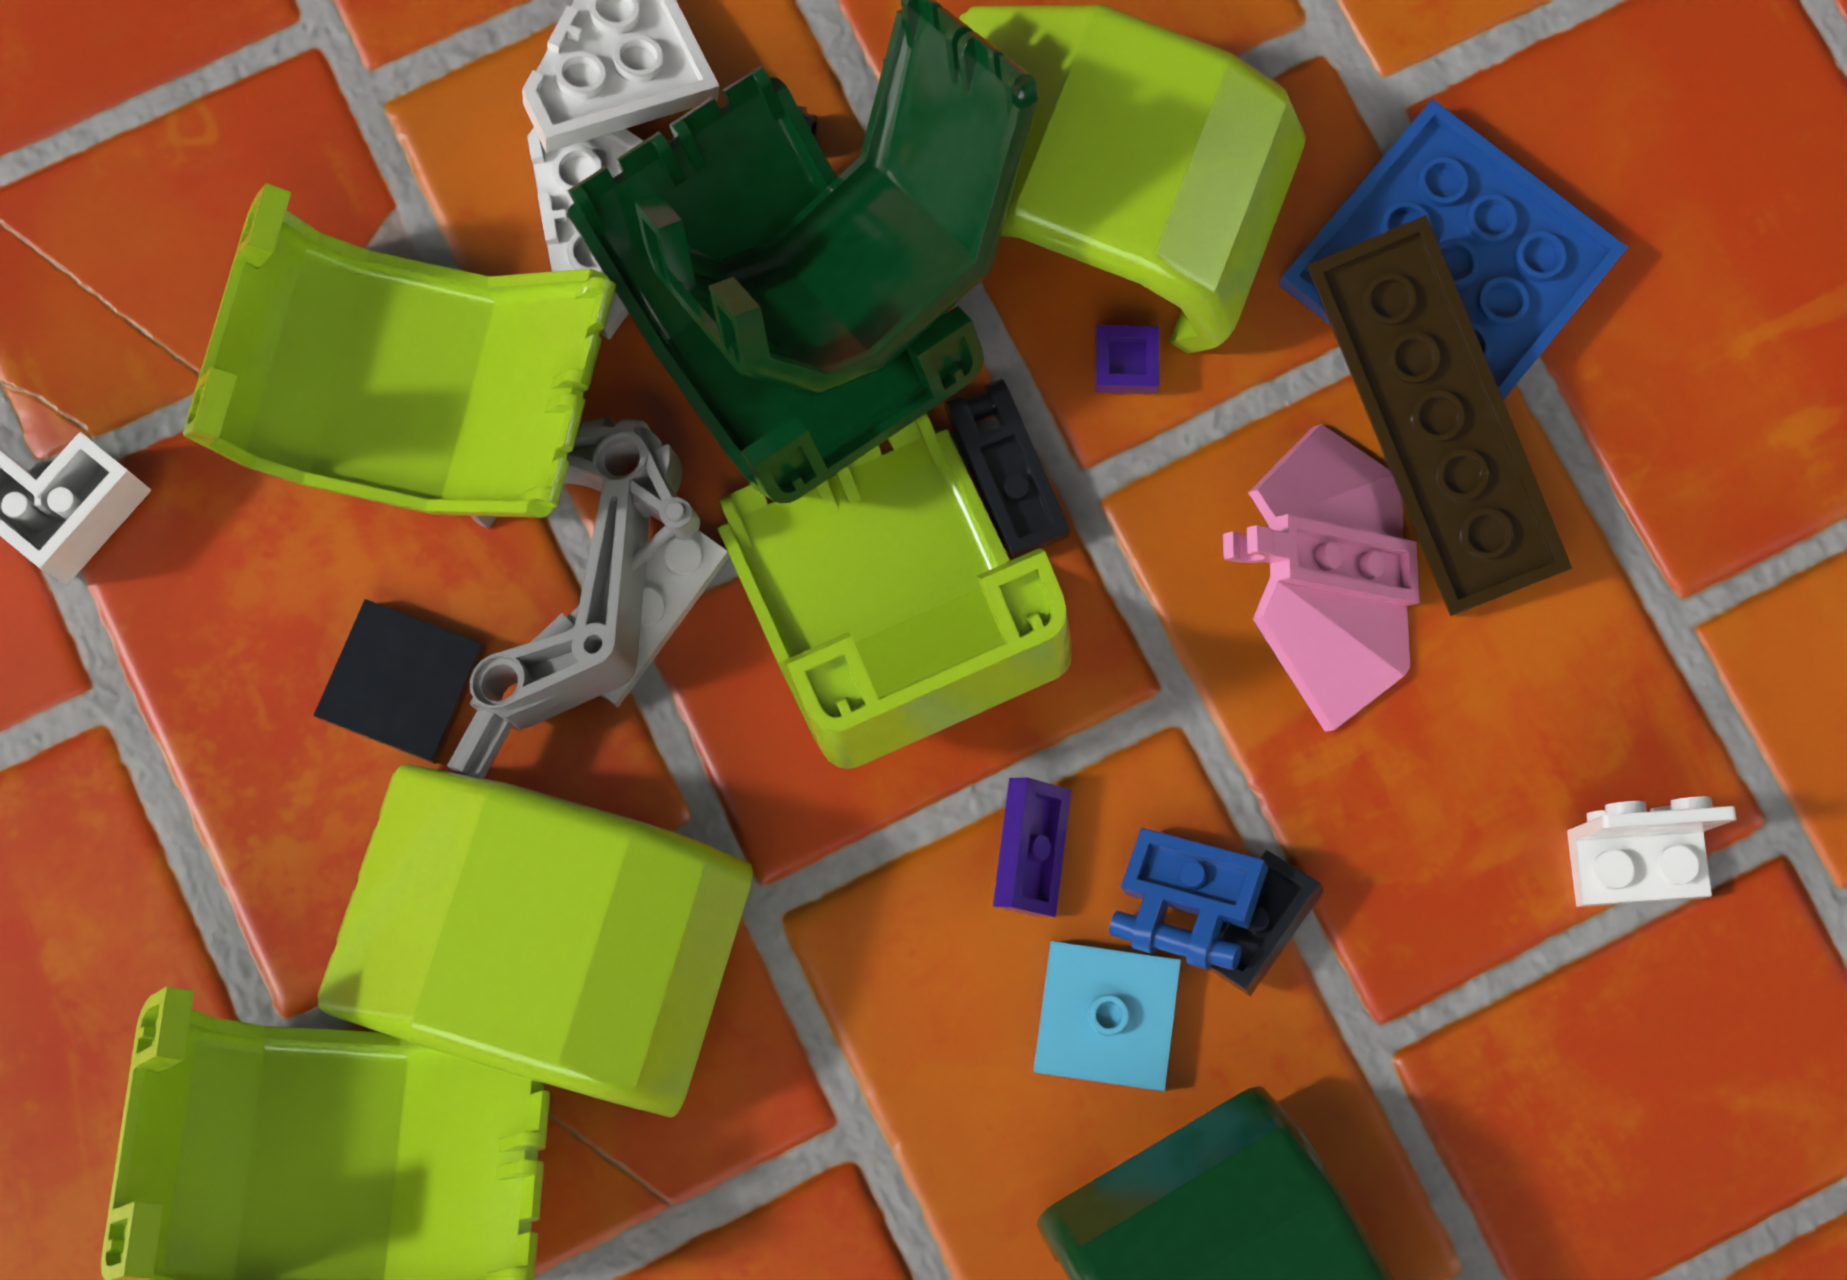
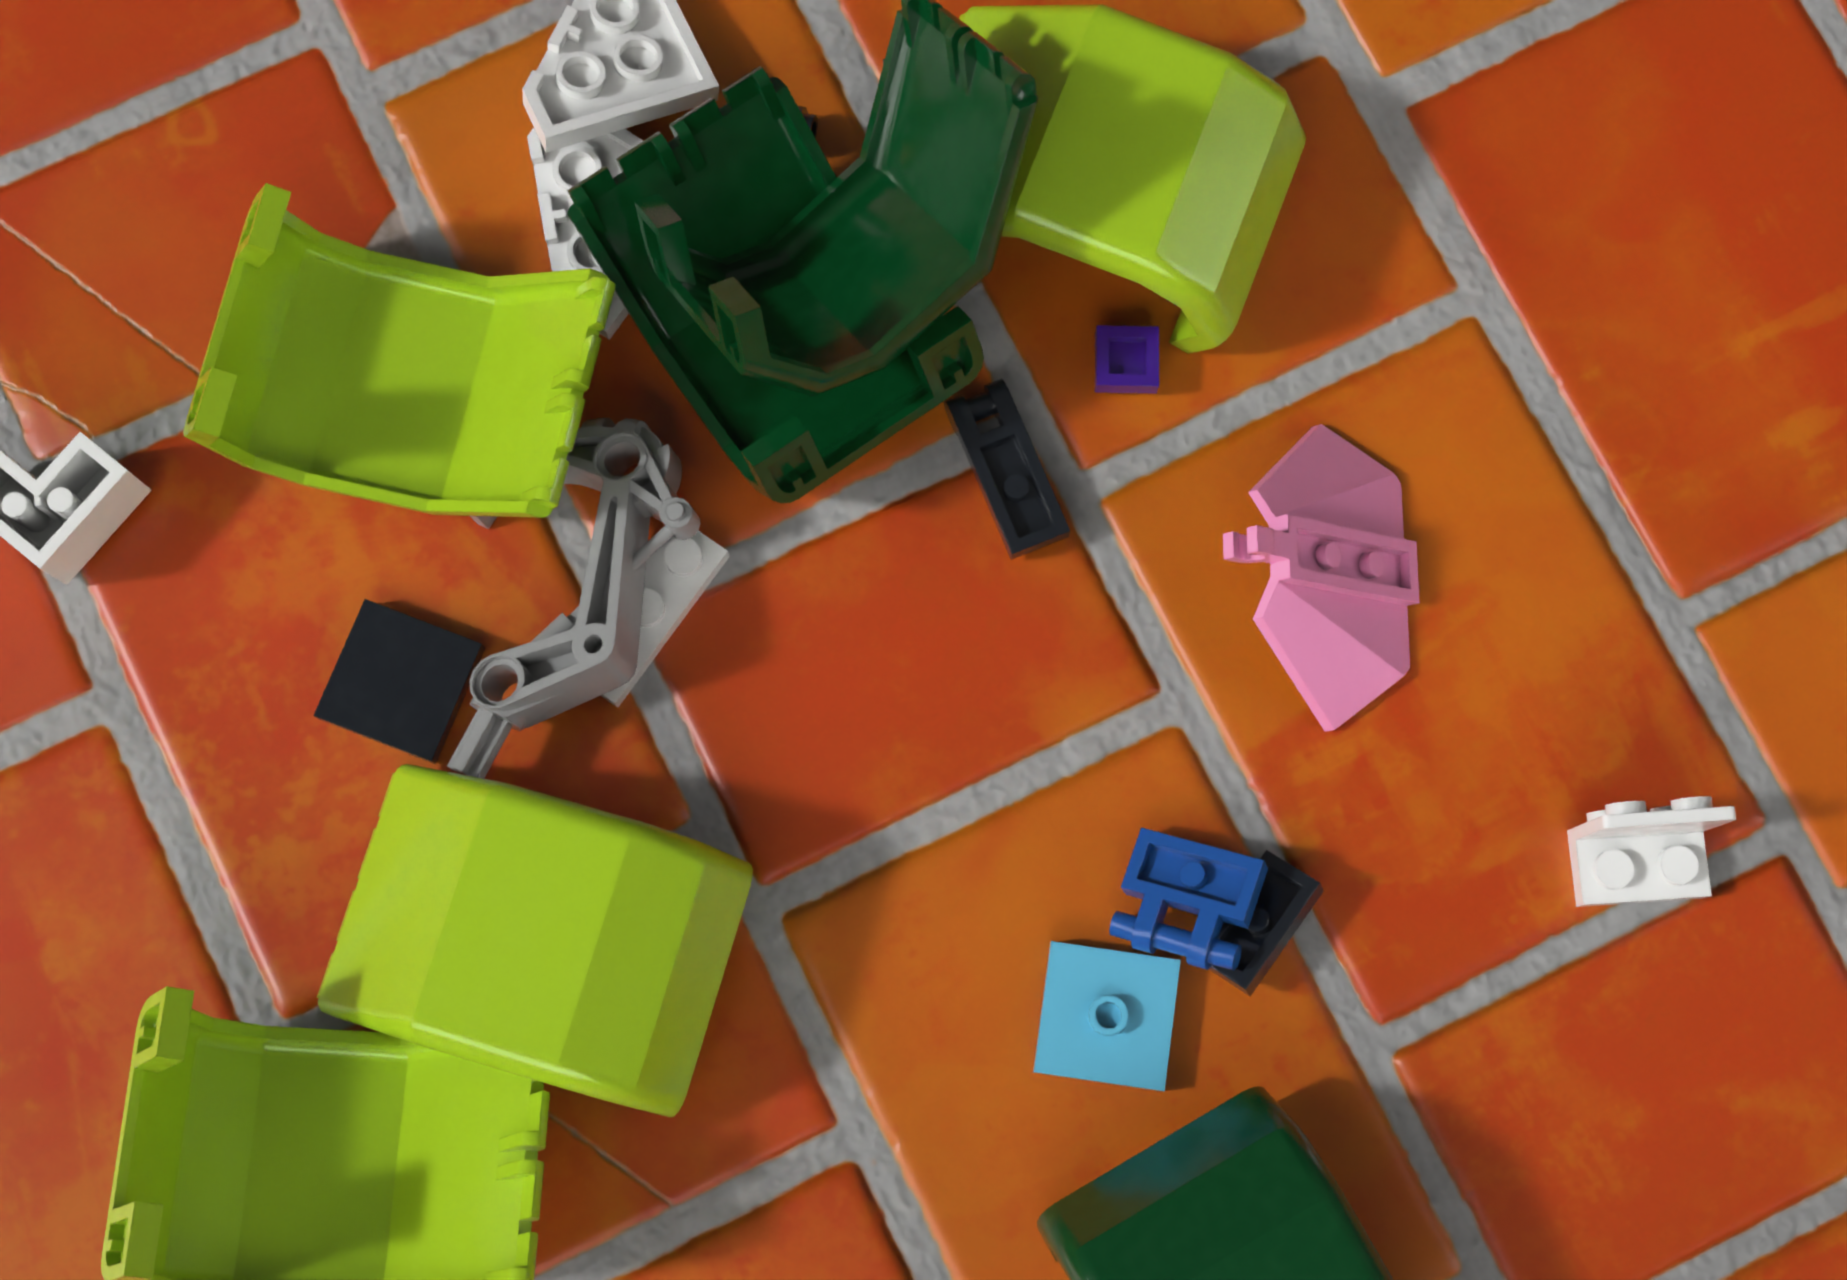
lime windscreen [717,413,1072,769] -> none
dark purple plate [993,777,1071,917] -> none
blue plate [1278,99,1628,400] -> none
dark brown plate [1307,215,1572,616] -> none

